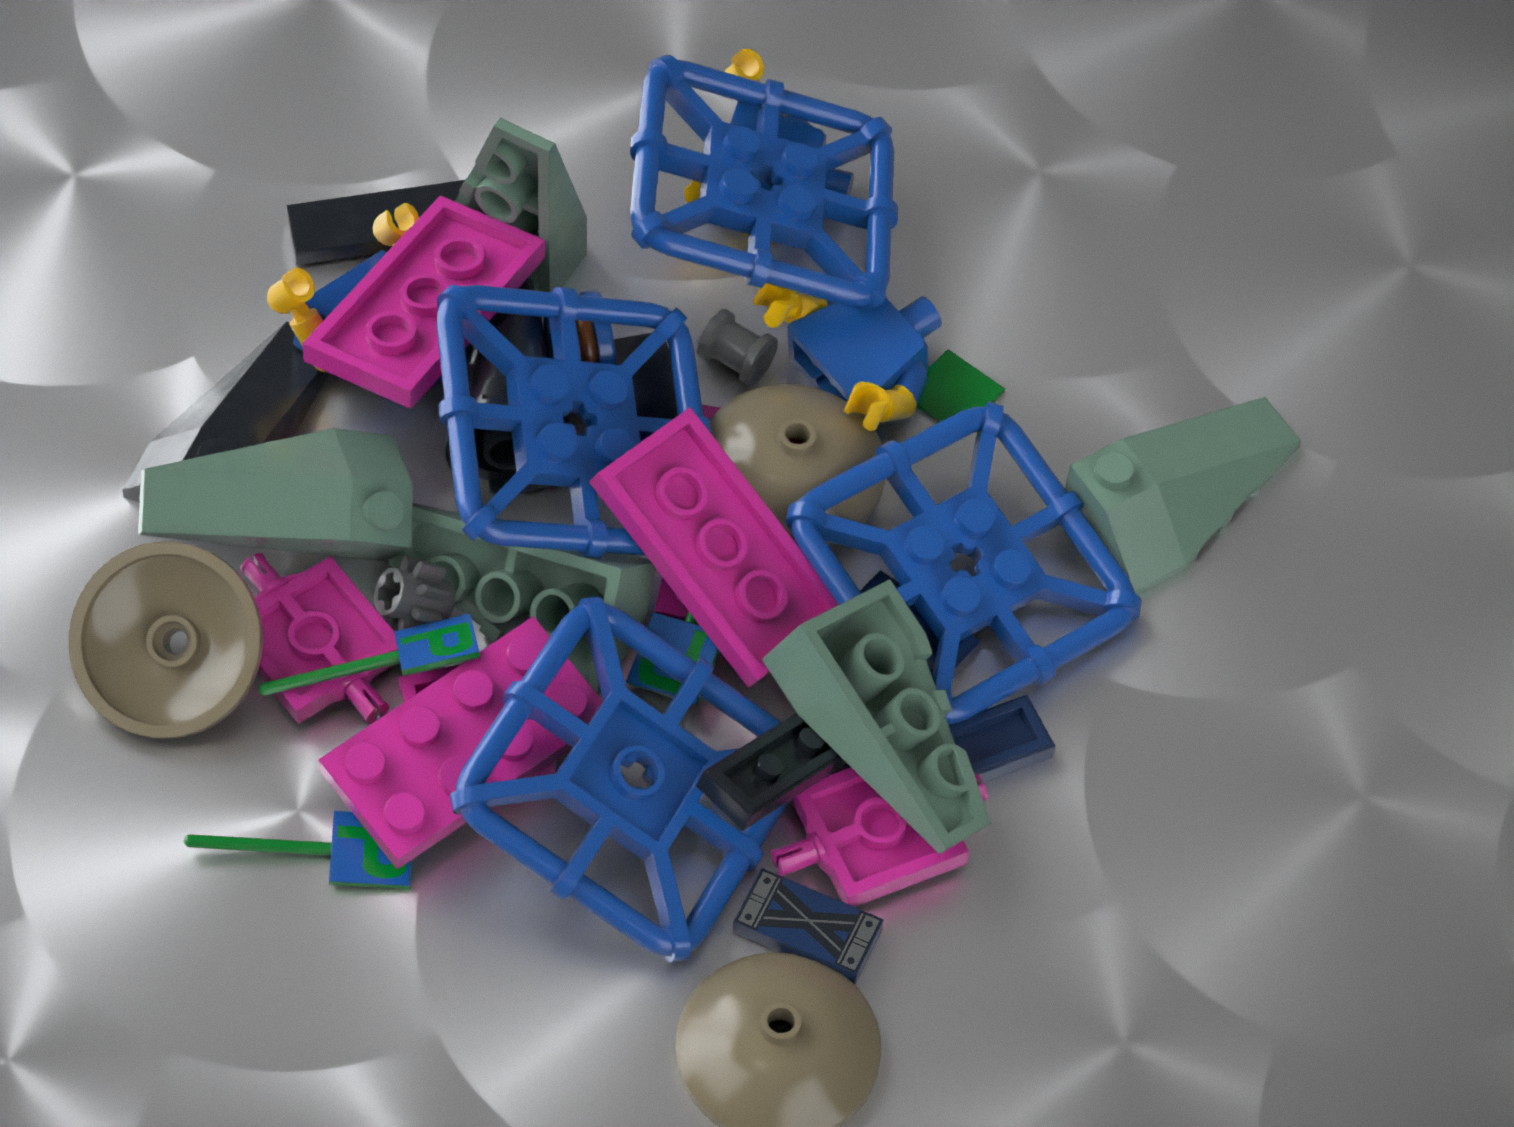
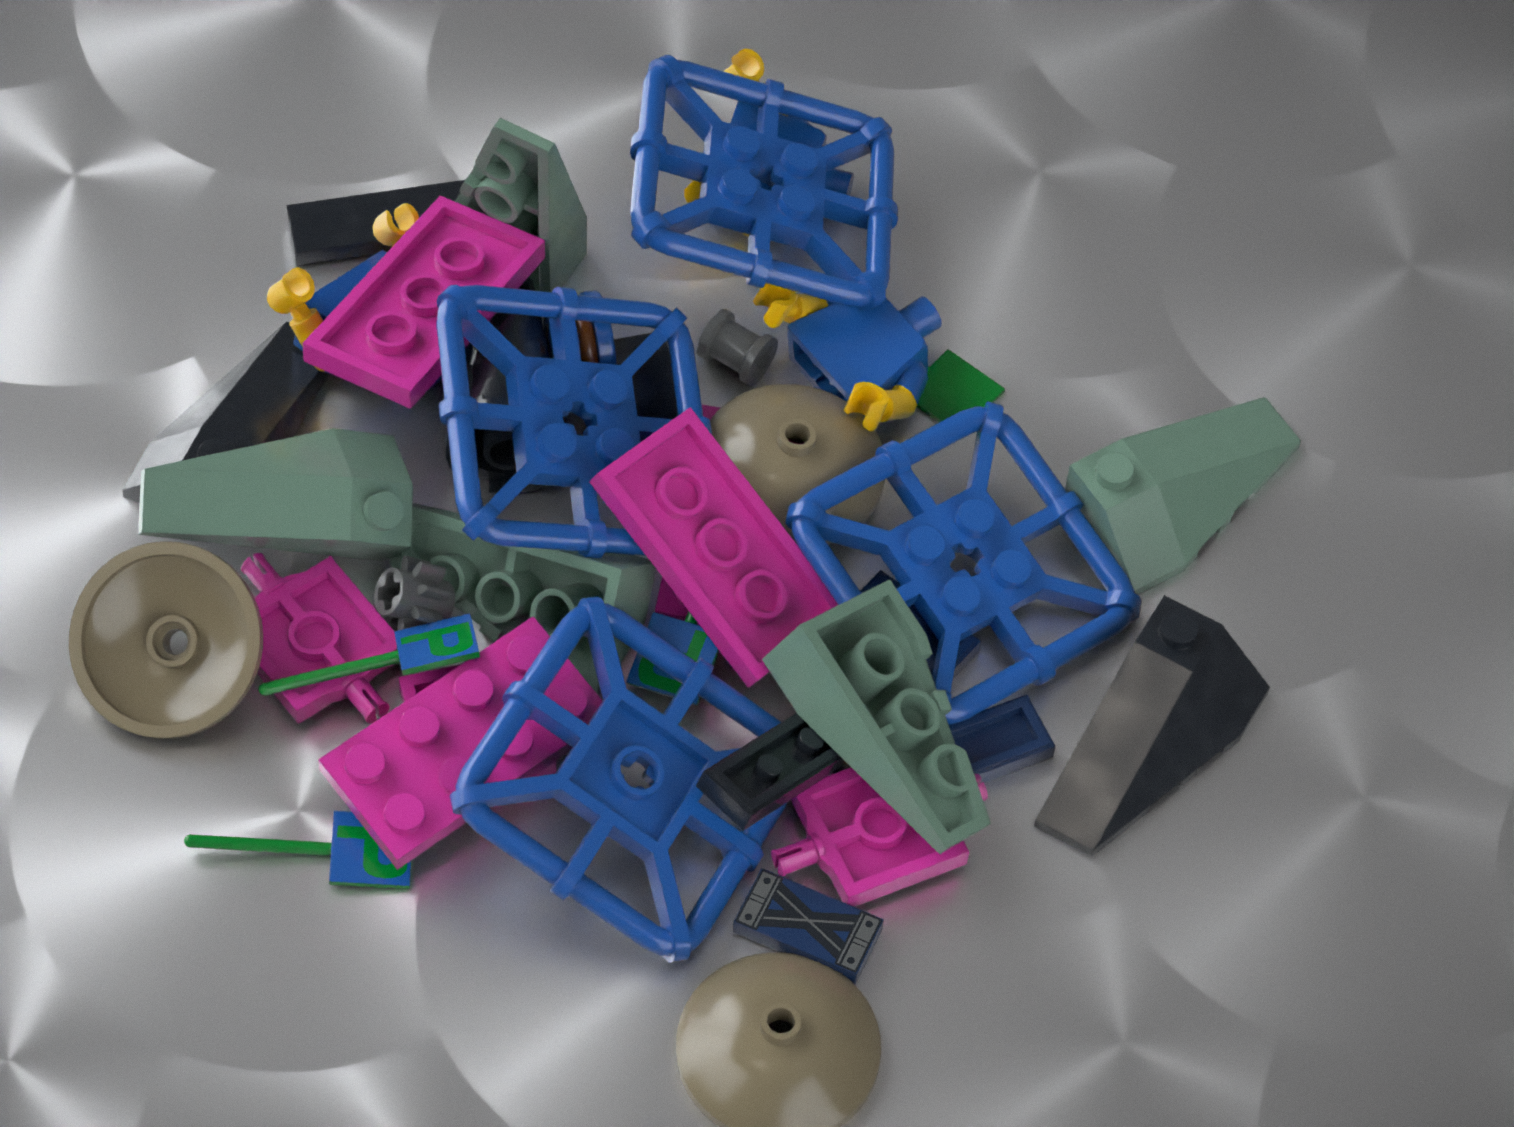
none -> black wedge [1034,595,1270,856]

